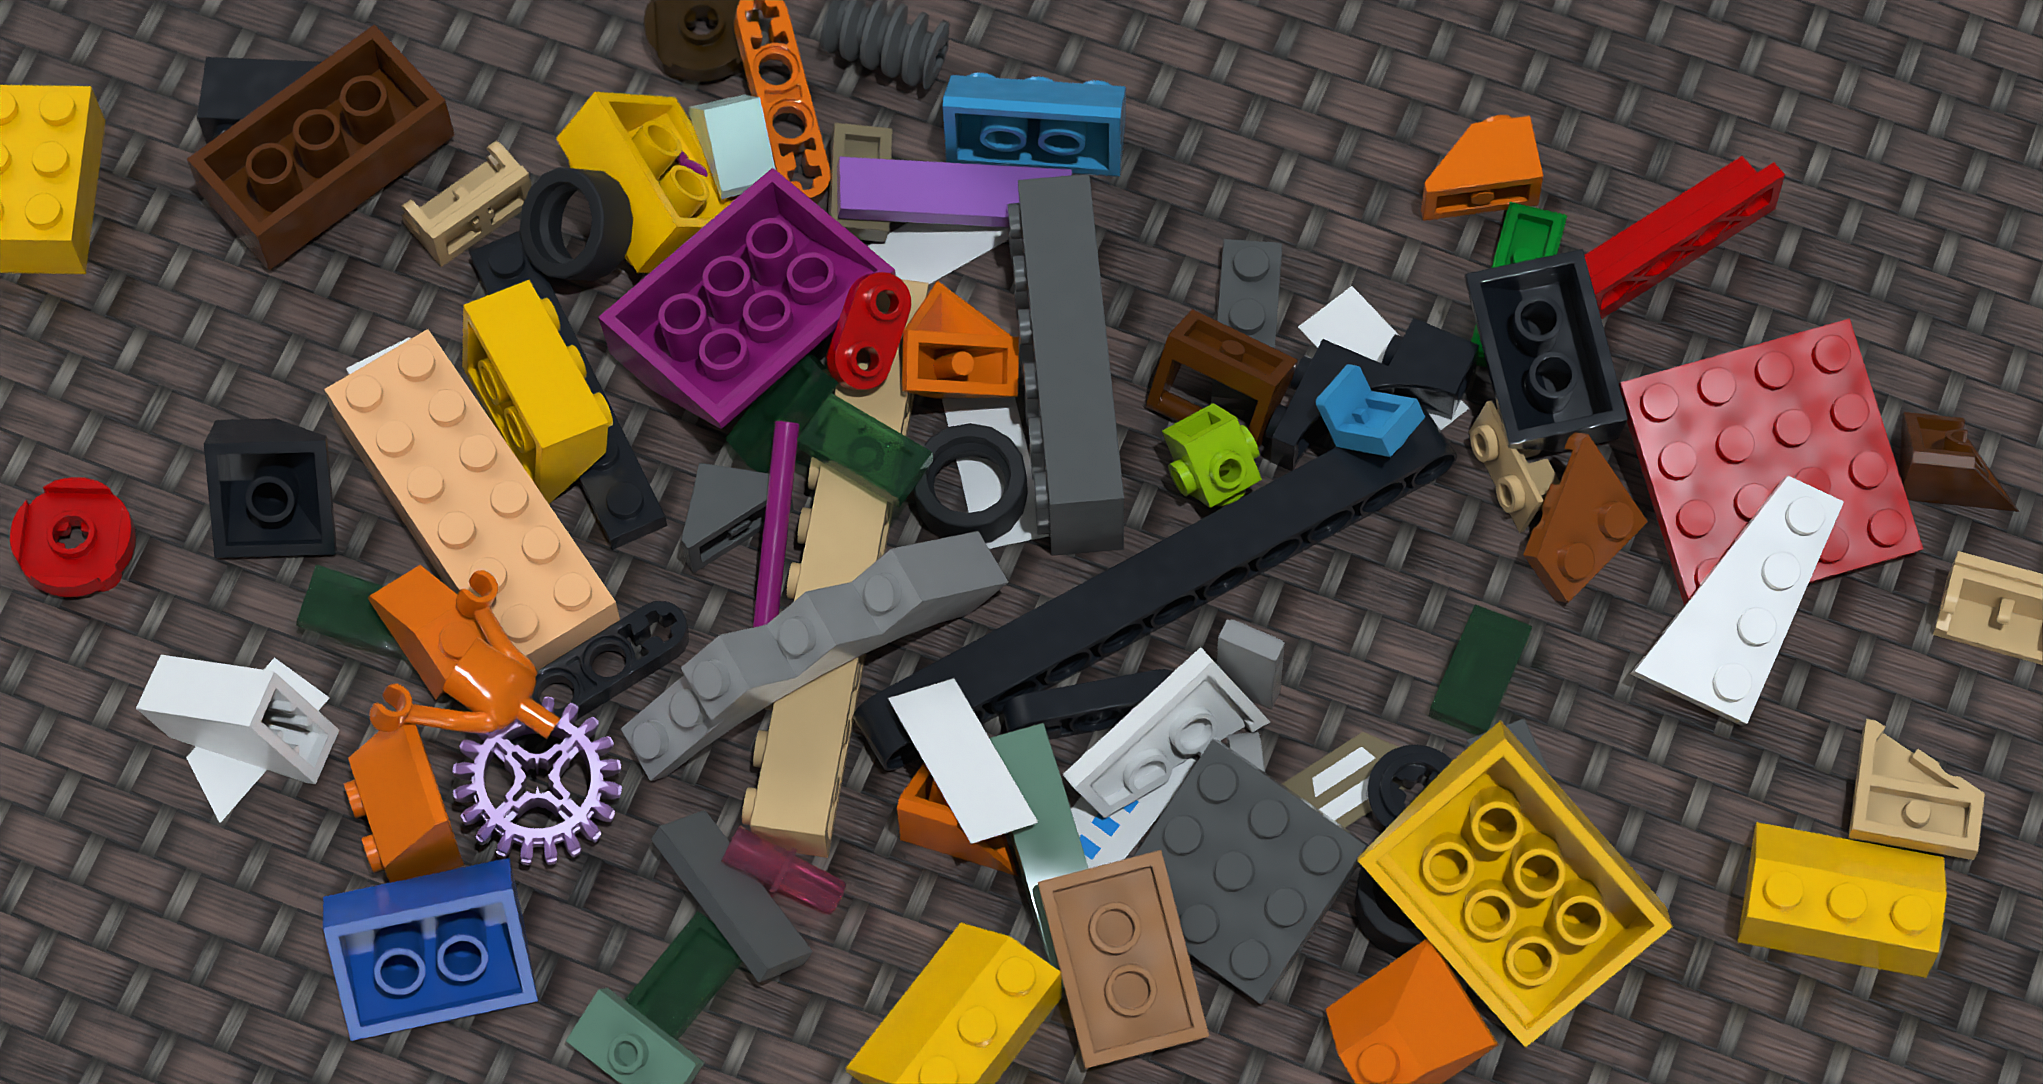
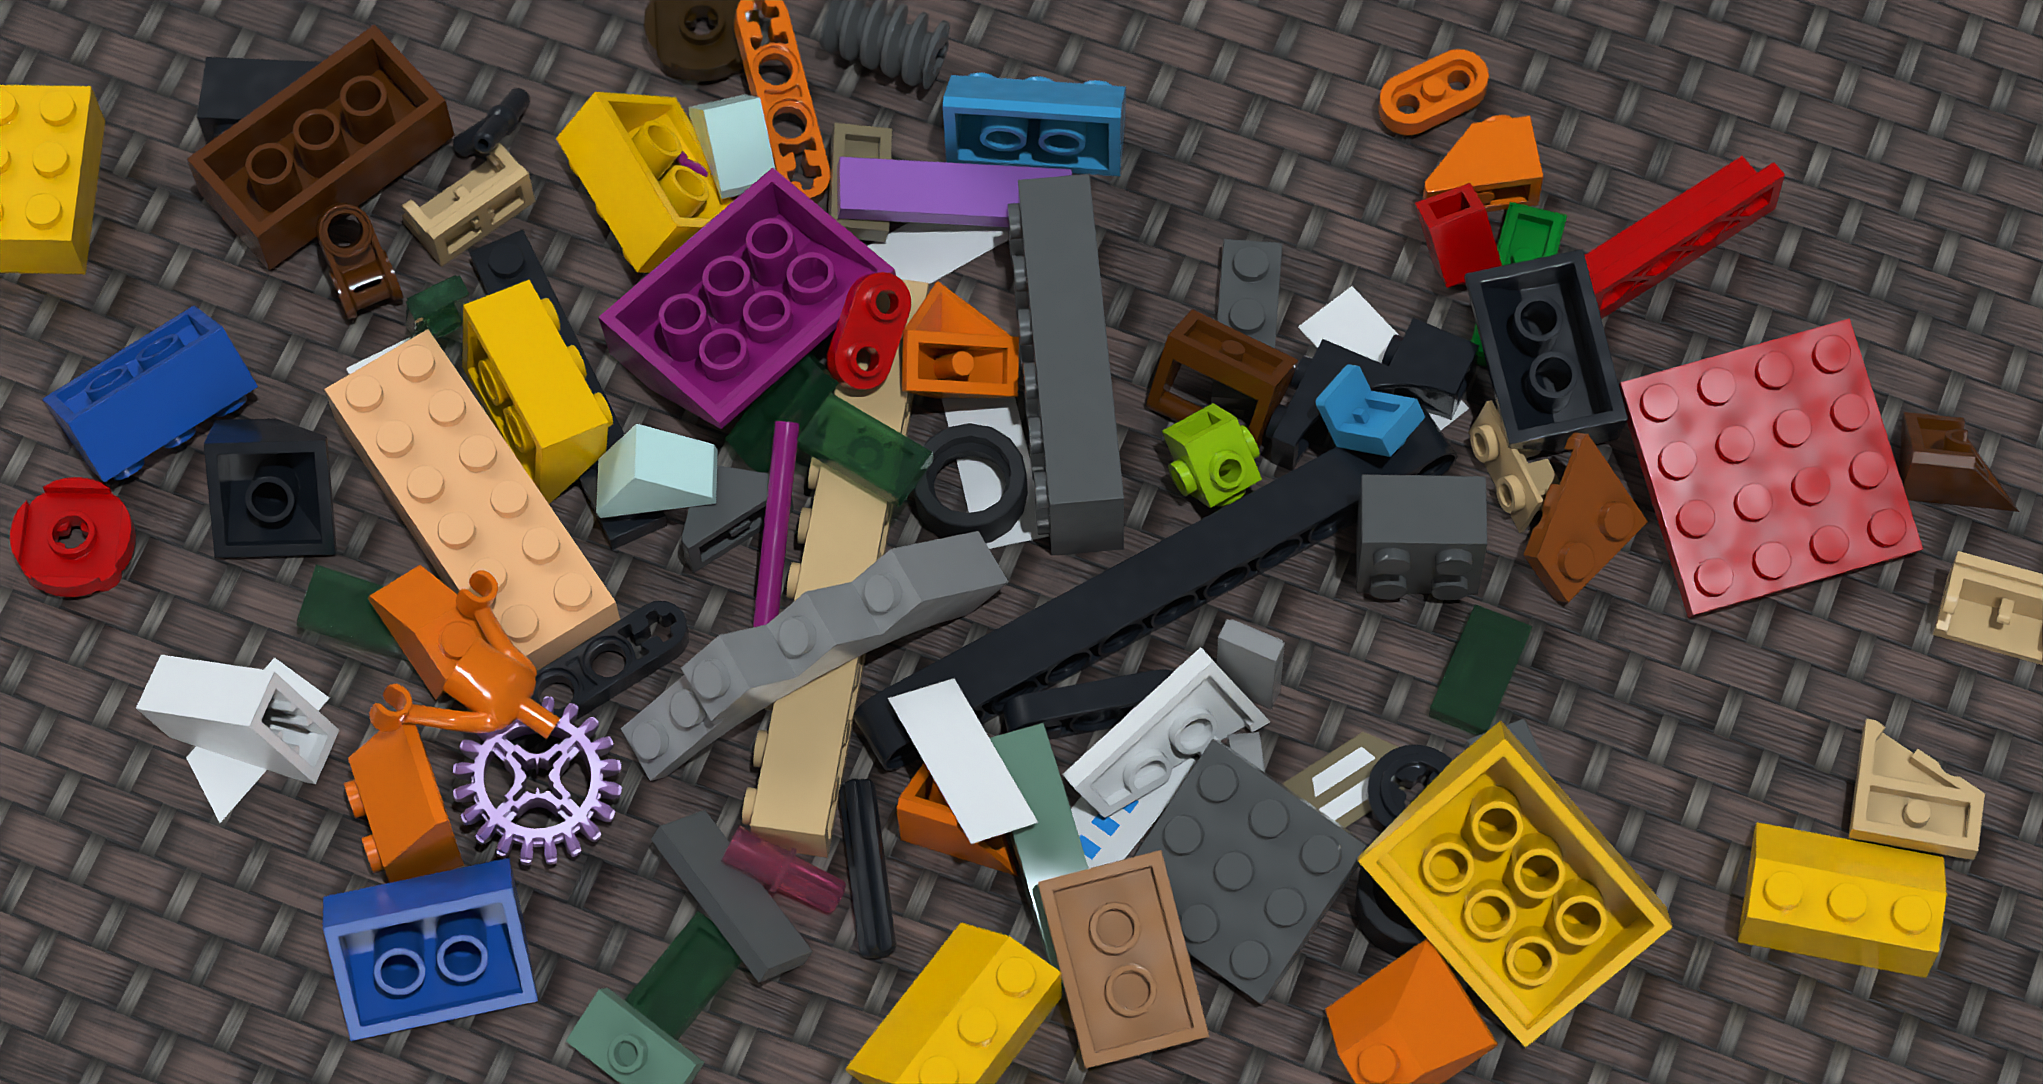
black tyre [520,167,633,281] -> none
white wing [1630,476,1844,726] -> none
none -> blue slope [42,306,258,482]
none -> reddish brown piece [315,202,404,320]
none -> clear green plate [405,275,469,339]
none -> black piece [453,88,530,157]
none -> light aqua slope [596,424,718,518]
none -> black axle [839,779,897,958]
none -> dark grey brick [1356,475,1487,600]
none -> orange plate [1378,49,1489,135]
none -> red brick [1415,183,1502,288]

